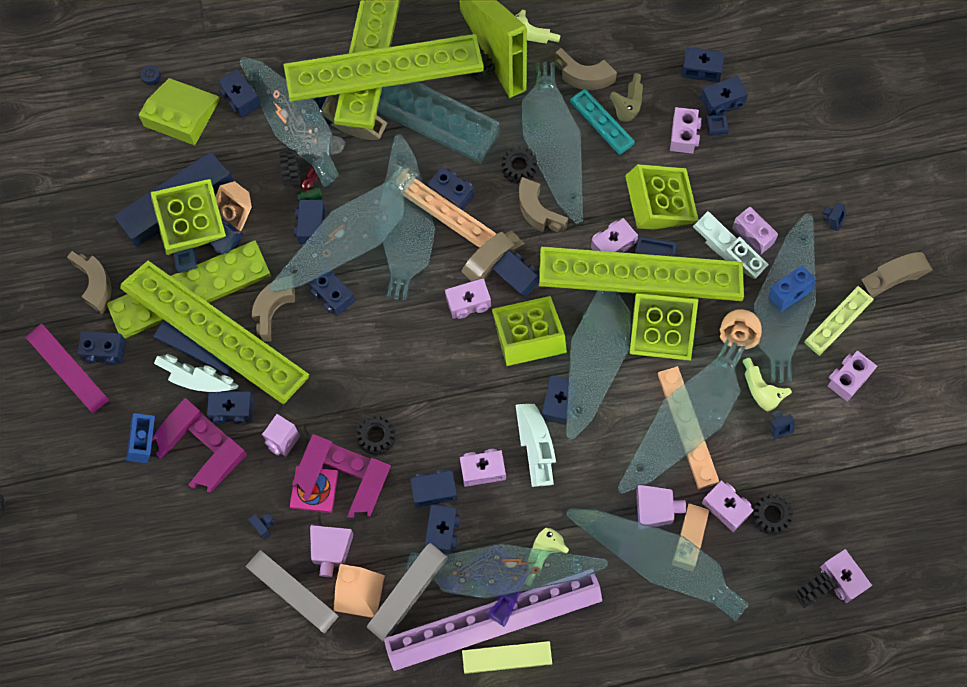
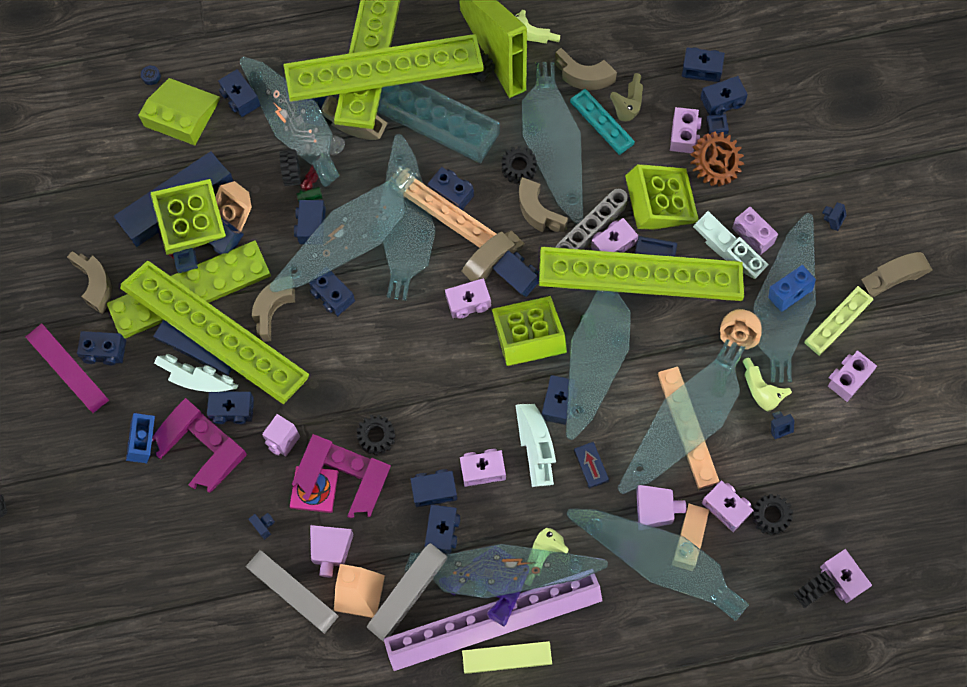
lime slope [630,293,698,361] -> none
none -> light grey beam [556,189,628,250]
none -> dark blue tile [574,442,609,489]
none -> dark orange gear [690,131,744,187]

